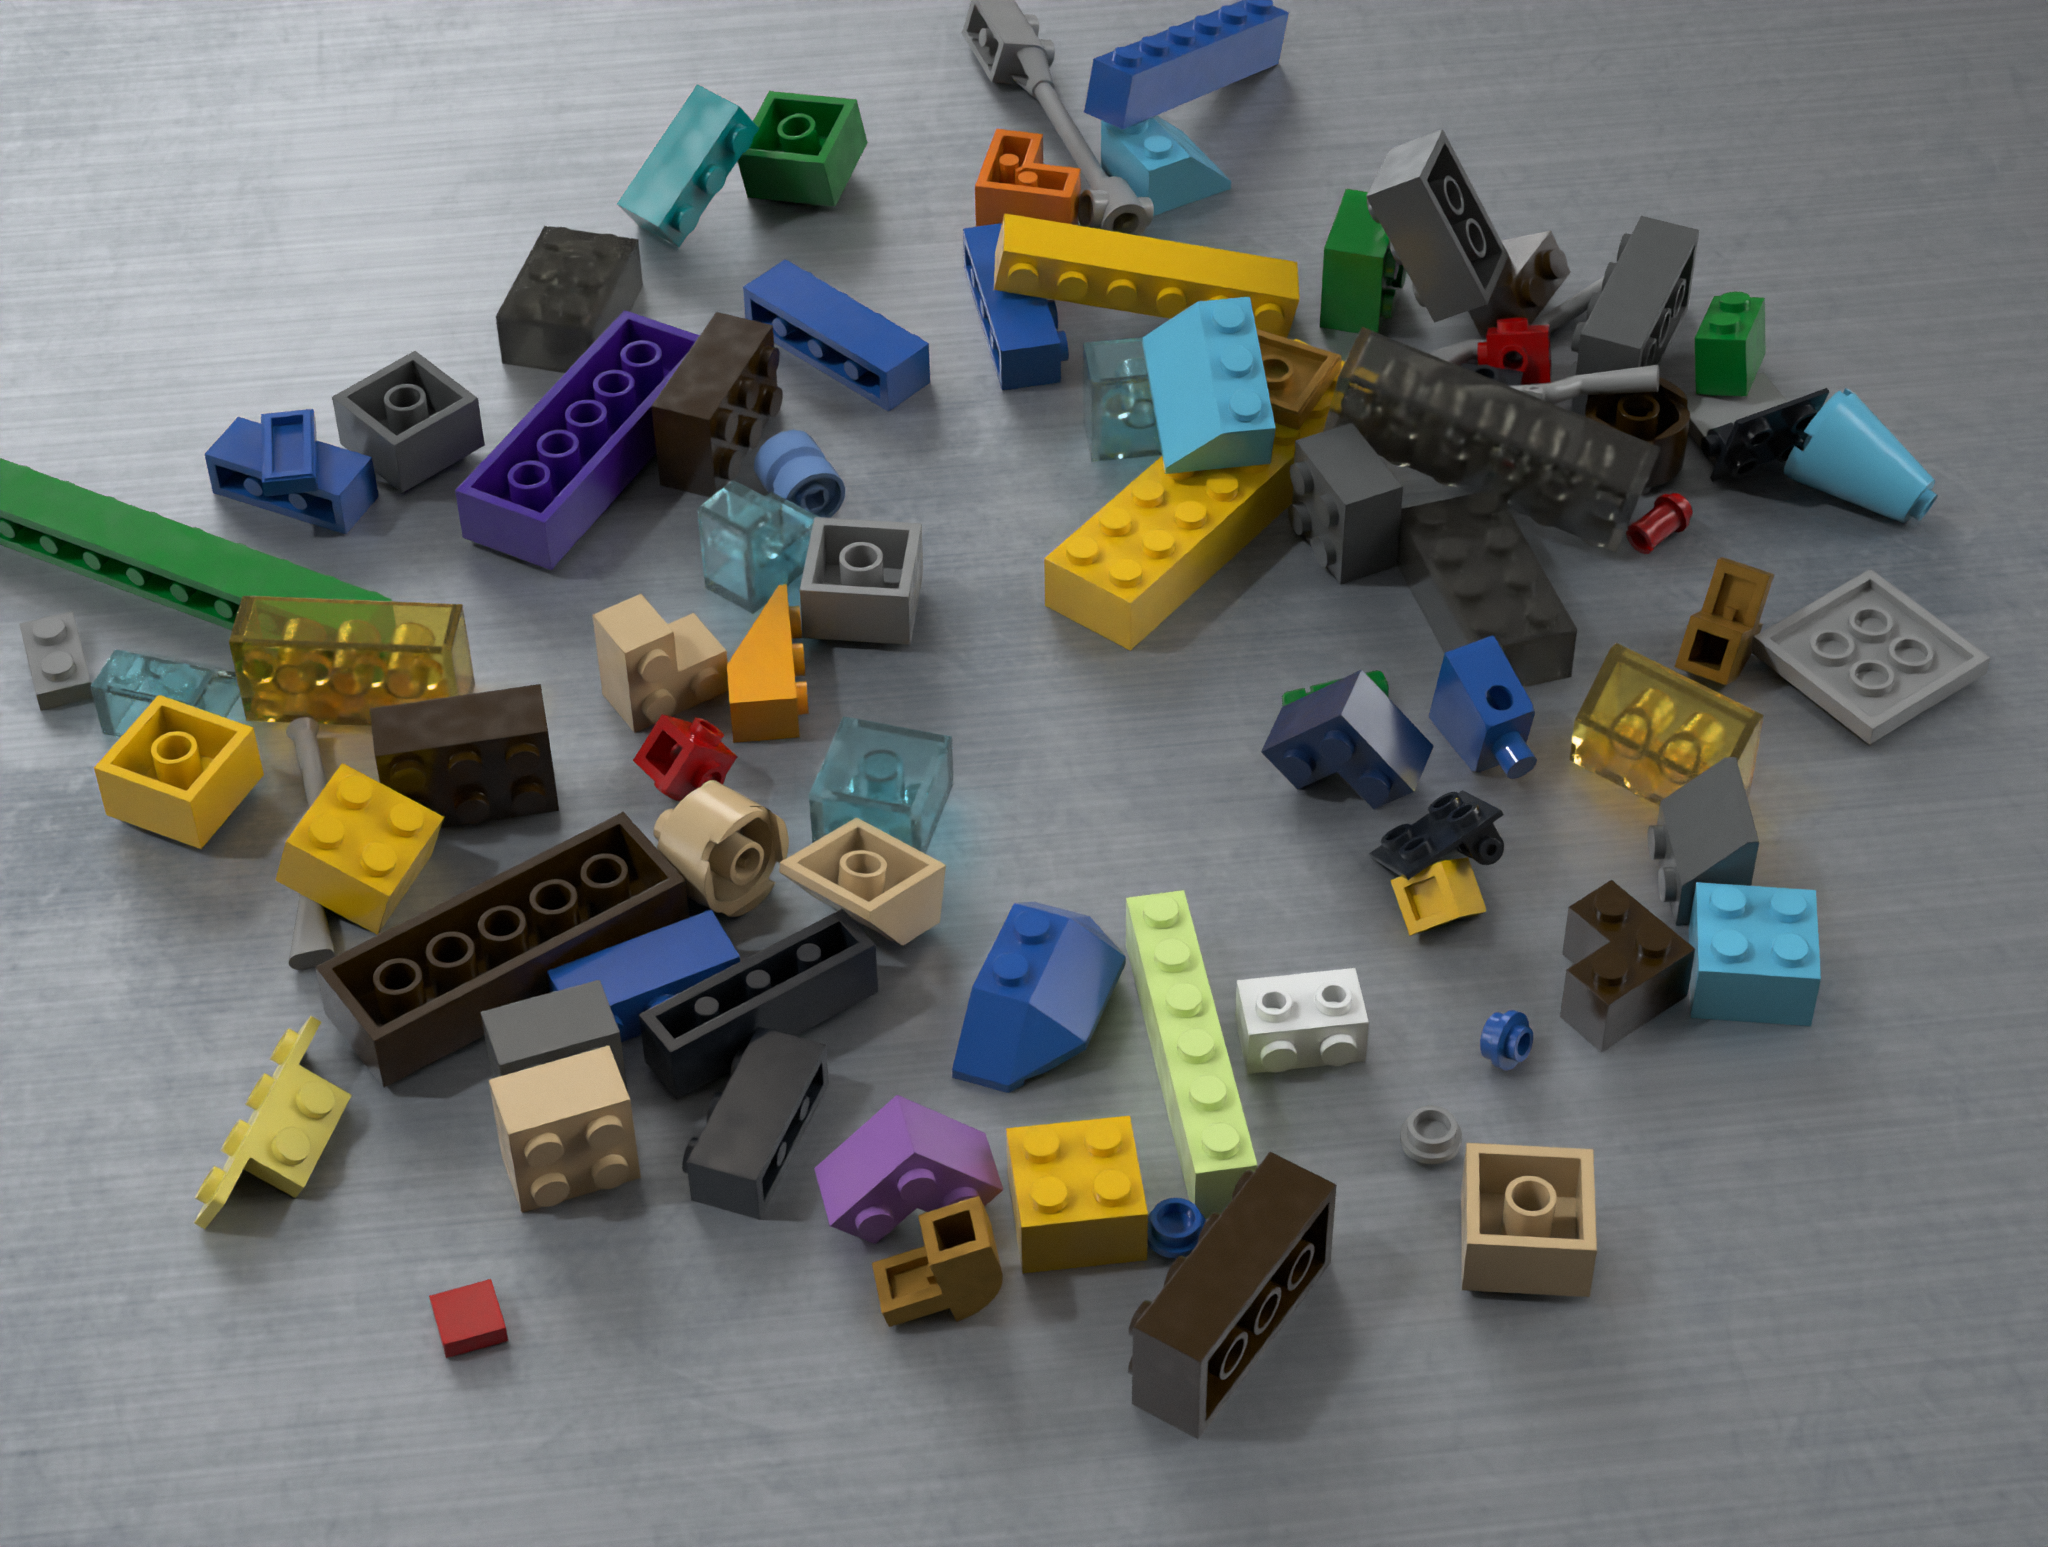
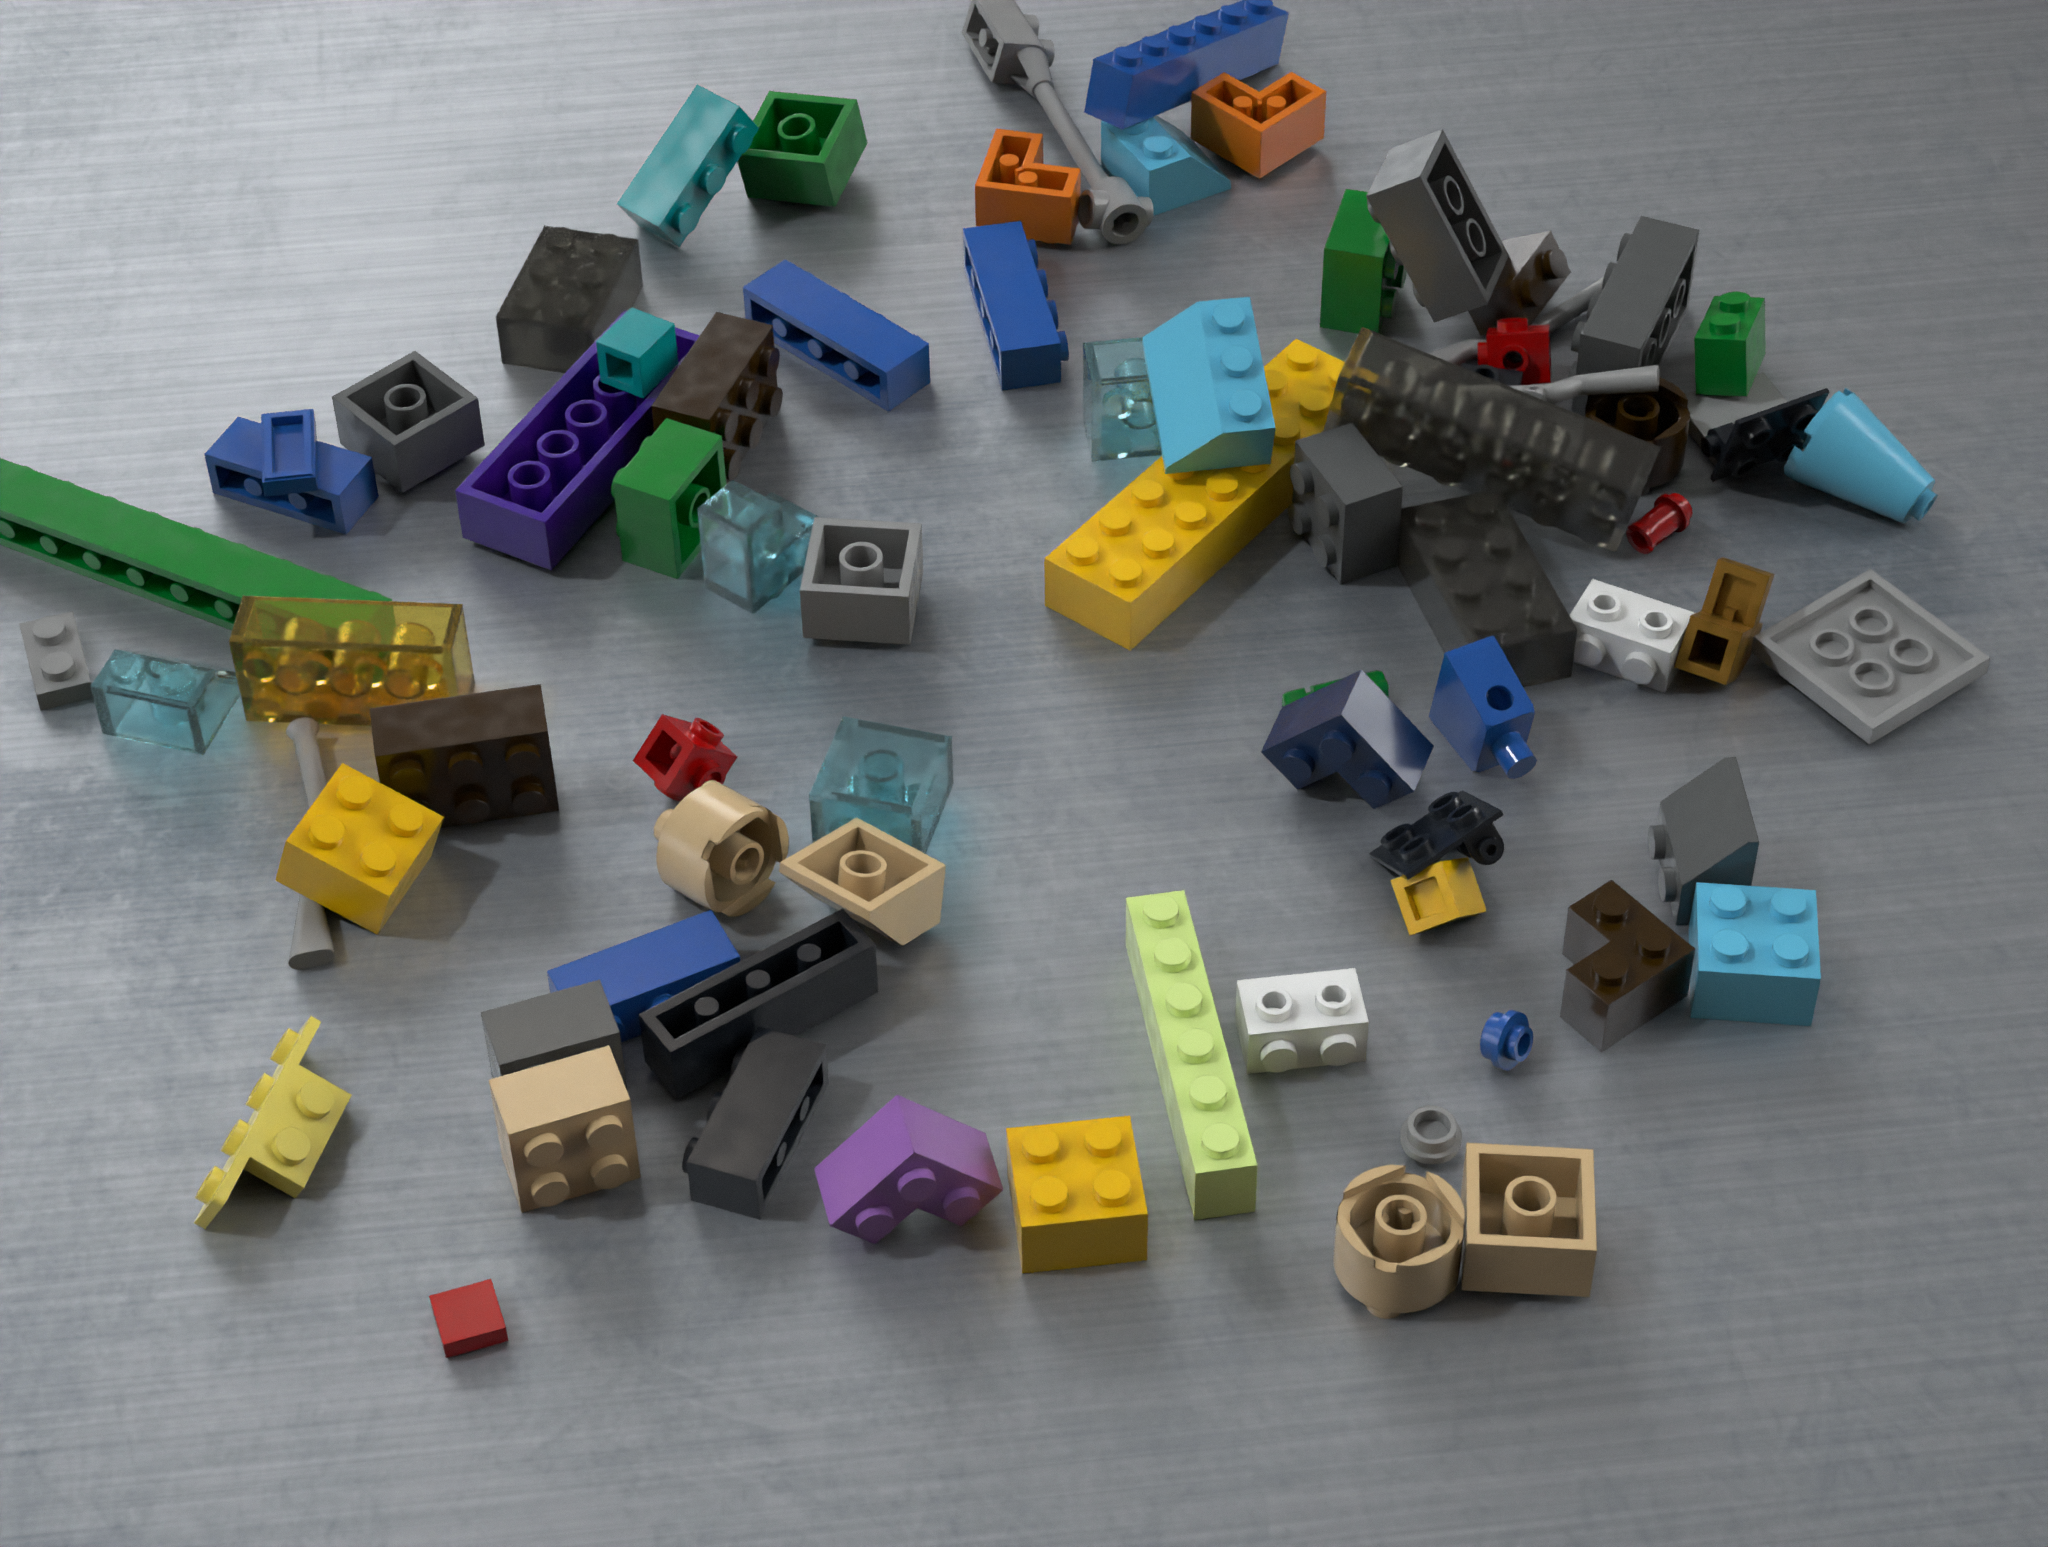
yellow brick [94,695,264,849] -> none
dark brown brick [315,812,690,1088] -> none
tan brick [592,594,729,733] -> none
light orange slope [727,584,809,743] -> none
medium blue wheel [754,430,846,528] -> none
pearl gold brick [872,1196,1003,1327] -> none
blue wedge [952,902,1126,1093] -> none
yellow brick [994,213,1300,338] -> none
dark brown brick [1128,1152,1337,1439] -> none
blue plate [1147,1198,1206,1258] -> none
pearl gold tile [1256,329,1342,430] -> none
clear yellow slope [1569,643,1764,806] -> none
none -> teal brick [596,307,678,398]
none -> green brick [611,418,729,579]
none -> orange brick [1190,72,1326,179]
none -> tan brick [1333,1165,1465,1319]
none -> white brick [1563,579,1695,693]

